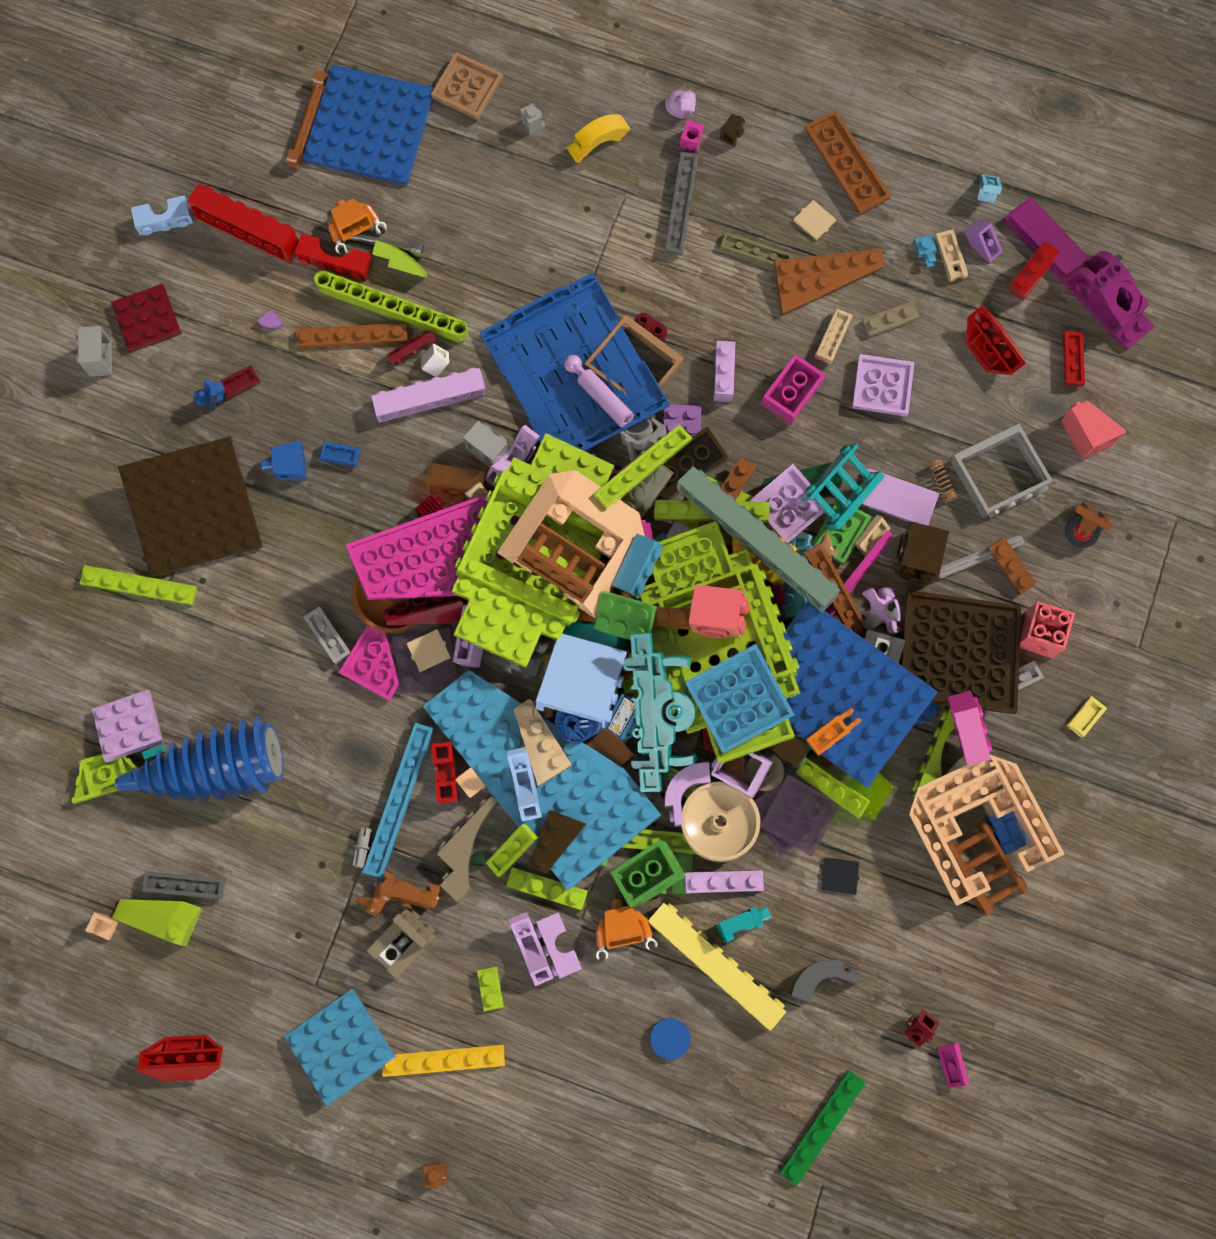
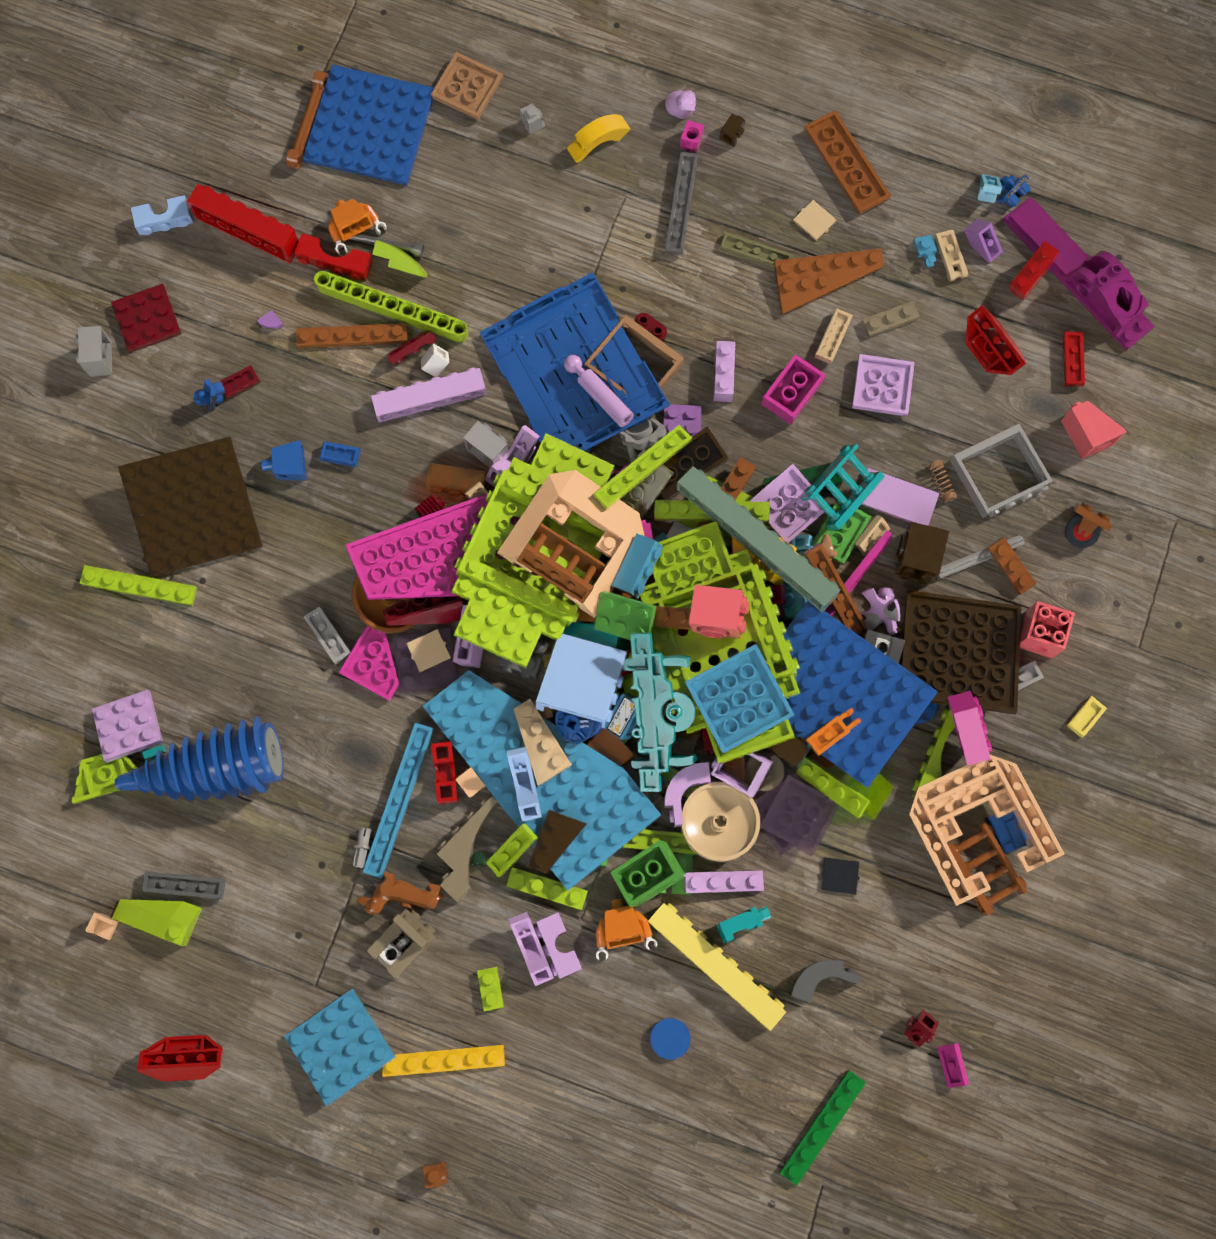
none -> blue hips [997,174,1031,208]

